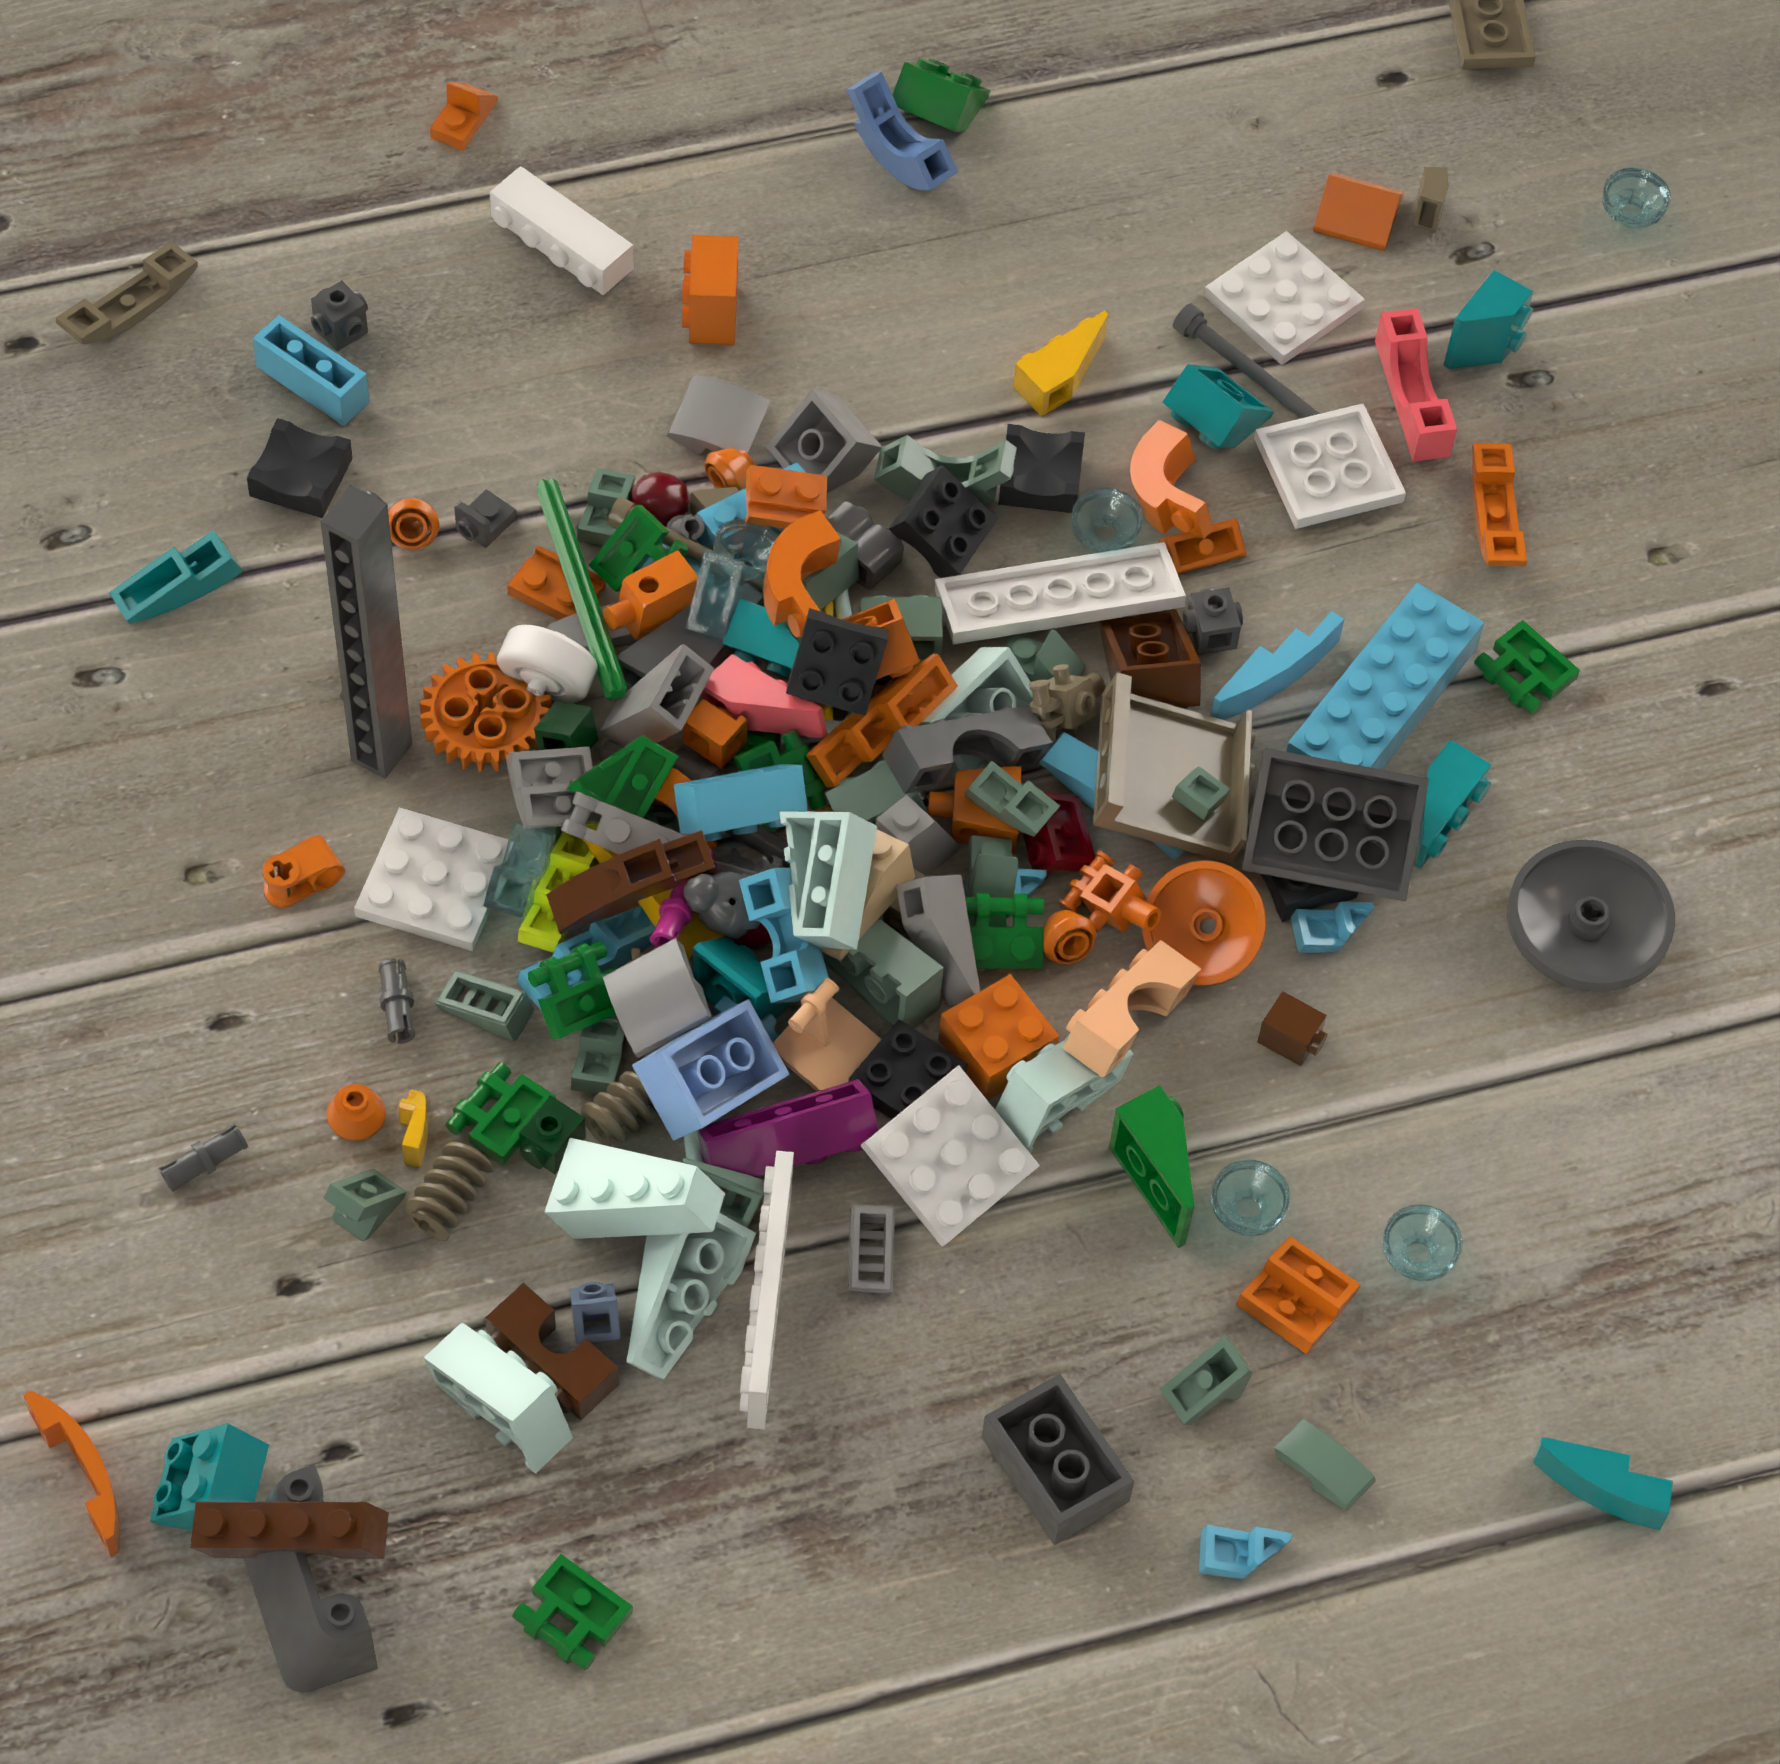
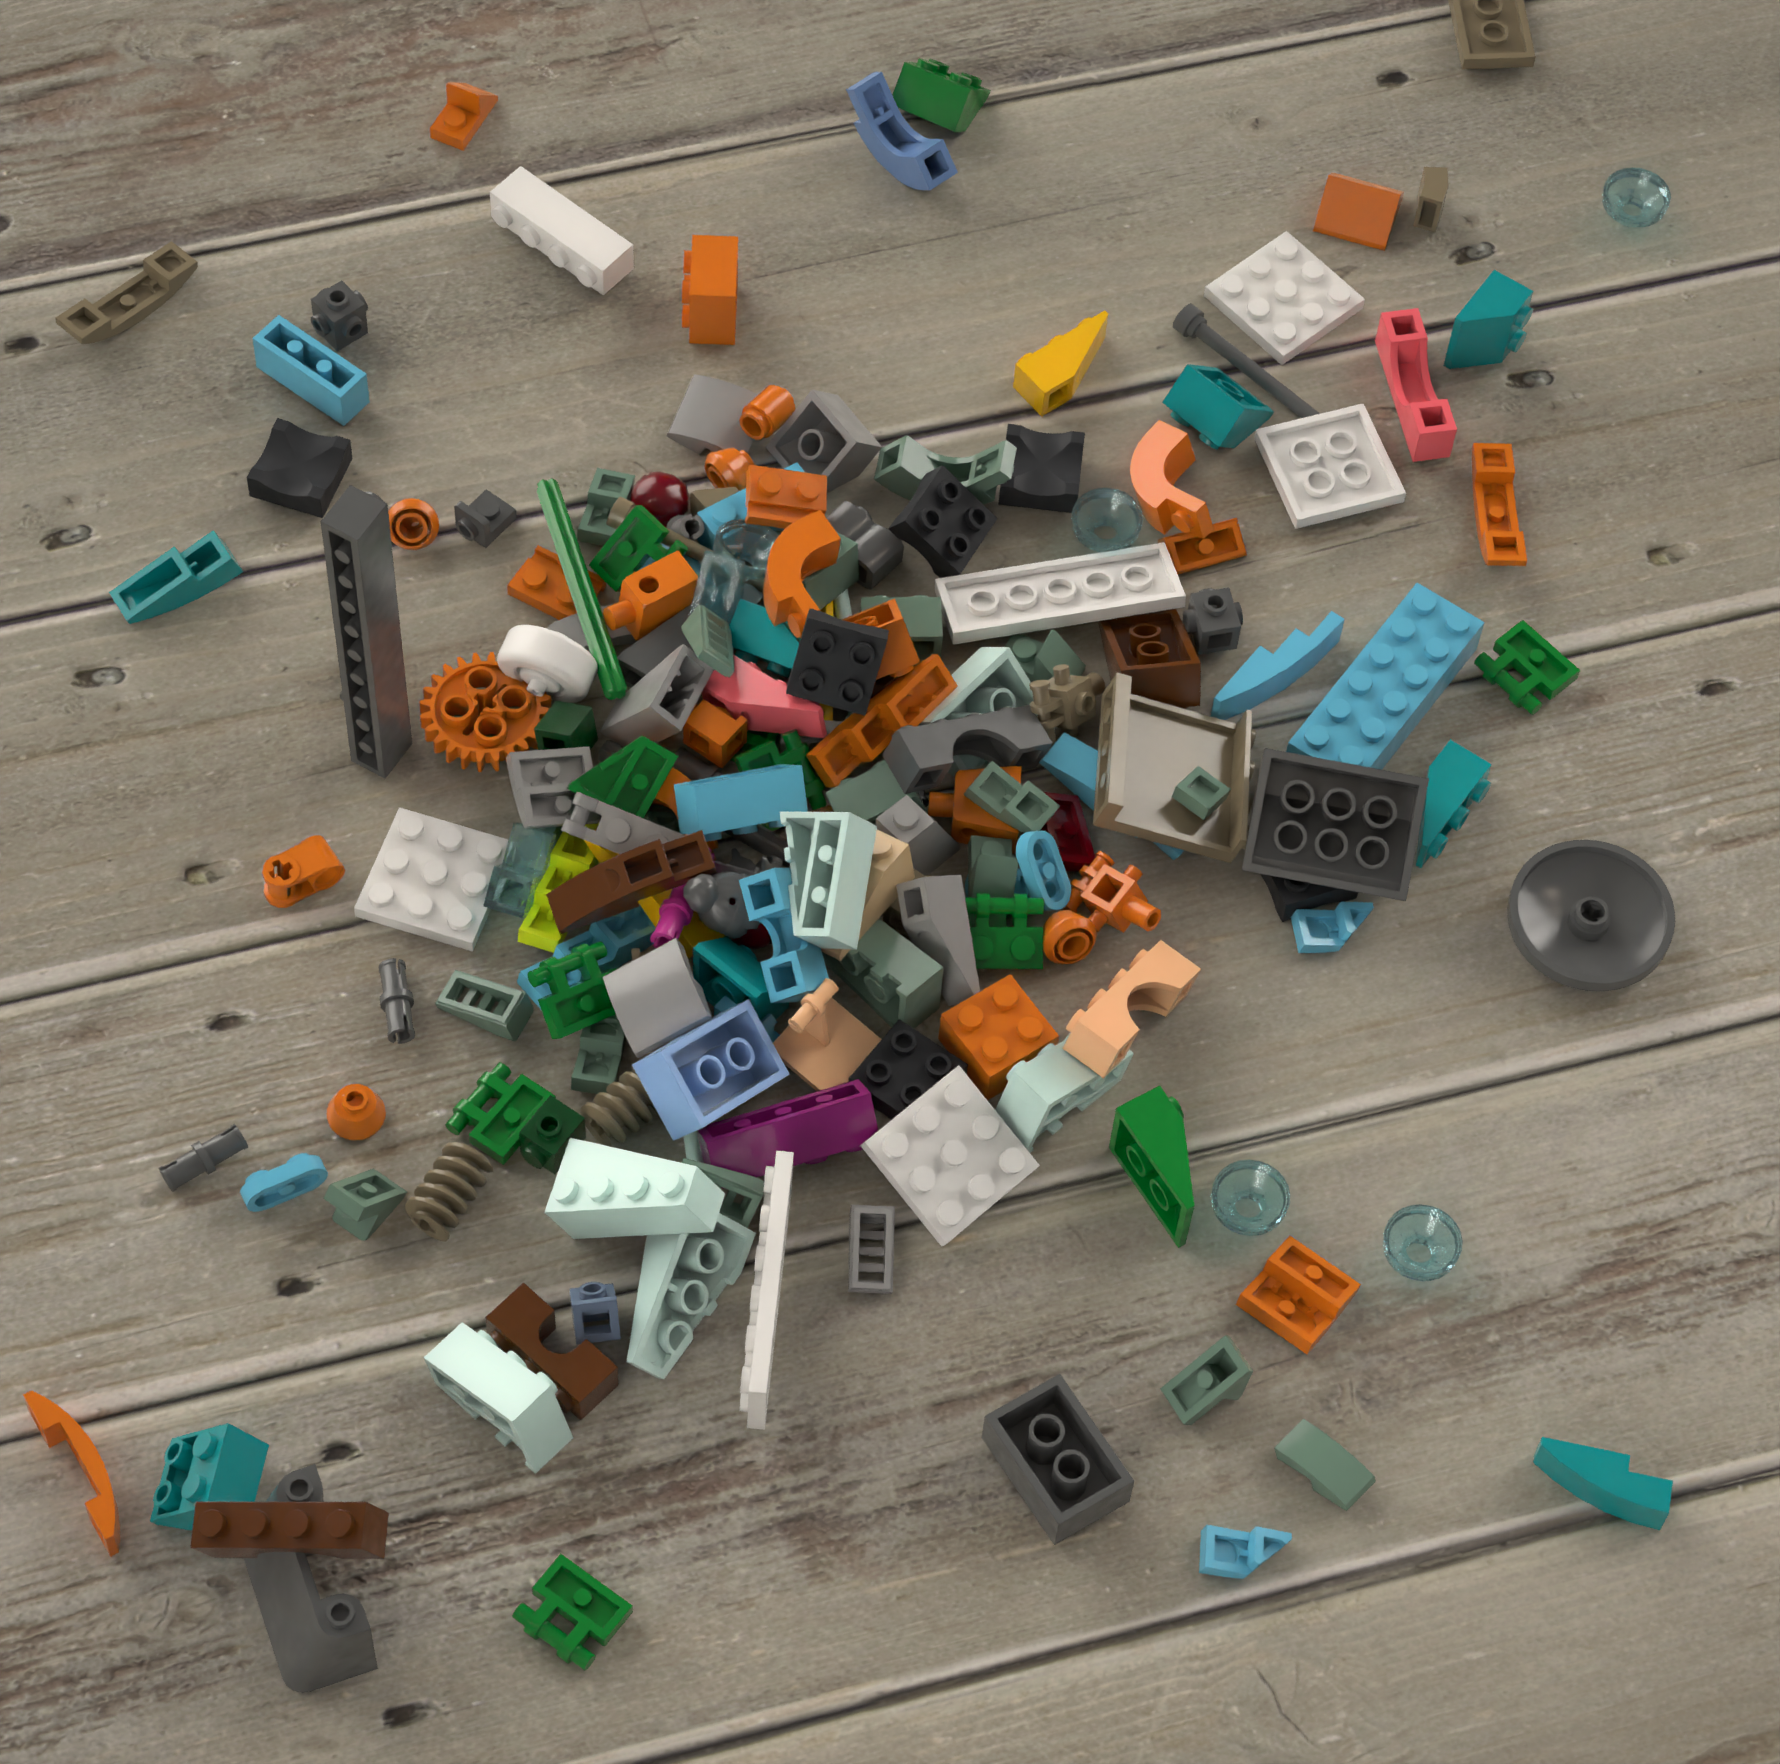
yellow slope [399,1089,428,1168] -> none
orange dish [1142,860,1267,986] -> none
reddish brown brick [1257,991,1328,1066] -> none
none -> medium azure plate [240,1153,328,1212]
none -> sand green slope [681,605,734,678]
none -> orange brick [739,385,795,440]
none -> medium azure plate [1016,830,1071,911]

